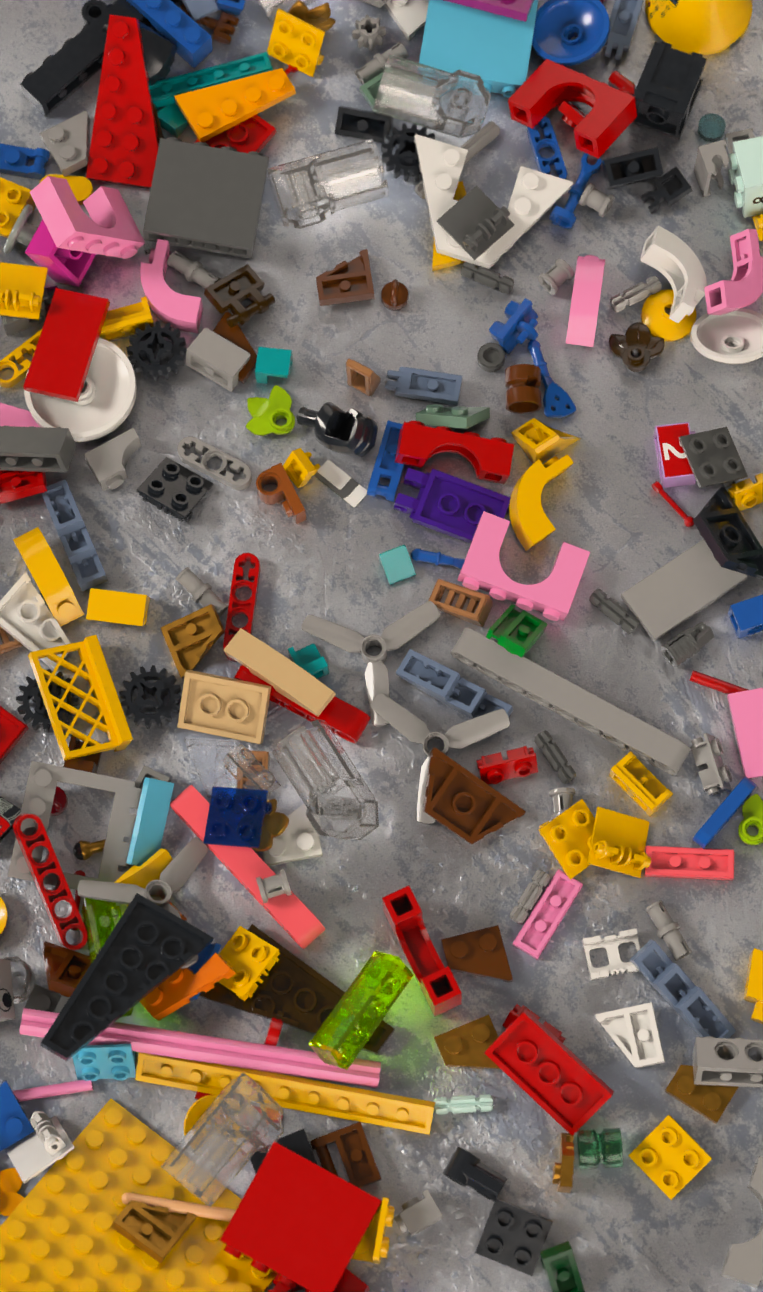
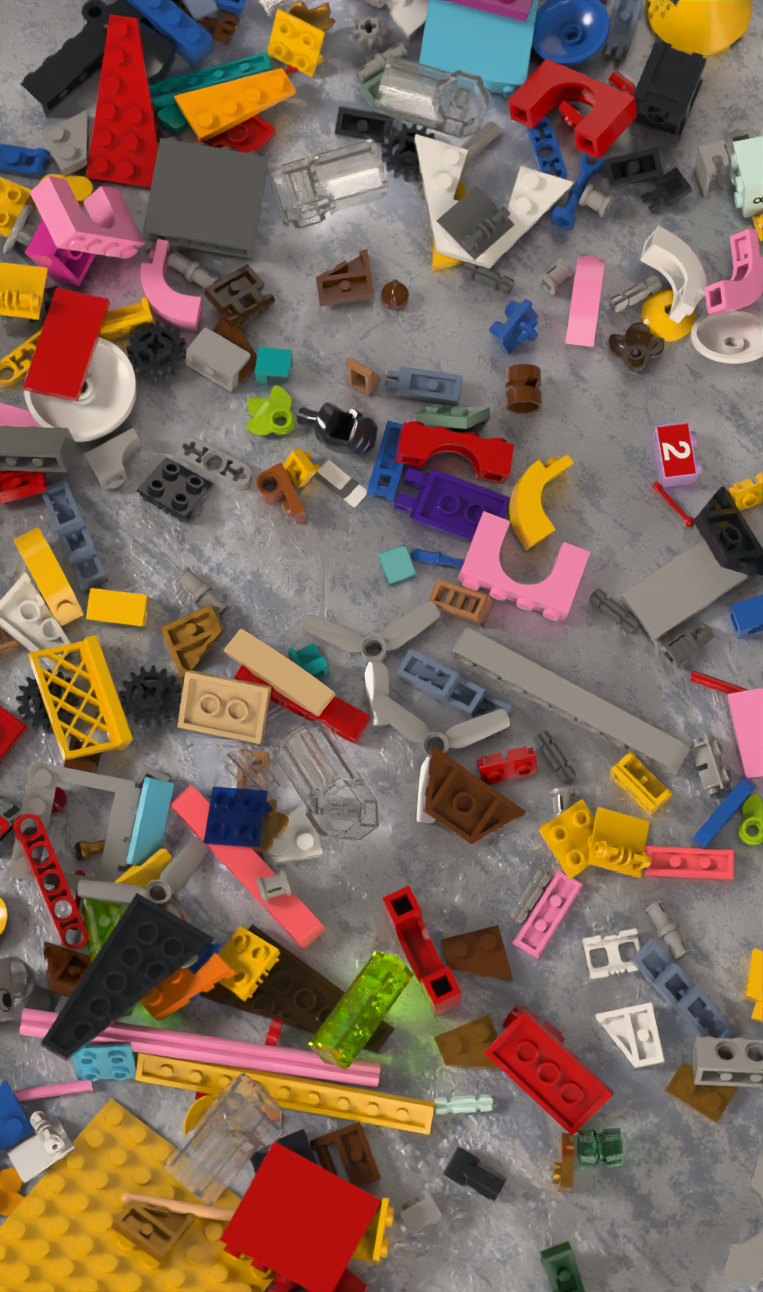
red beam [223,553,260,662] -> none
black hinge [475,1198,553,1276] -> none
dark grey tile [477,343,505,372] -> none
green plate [486,604,548,658] -> none
yellow slope [511,418,581,464] -> none
blue piece [527,340,576,418] -> none
yellow hinge [628,1115,712,1200] -> none
dark grey hinge [679,427,748,488] -> none
clear light blue tile [698,113,726,142] -> none

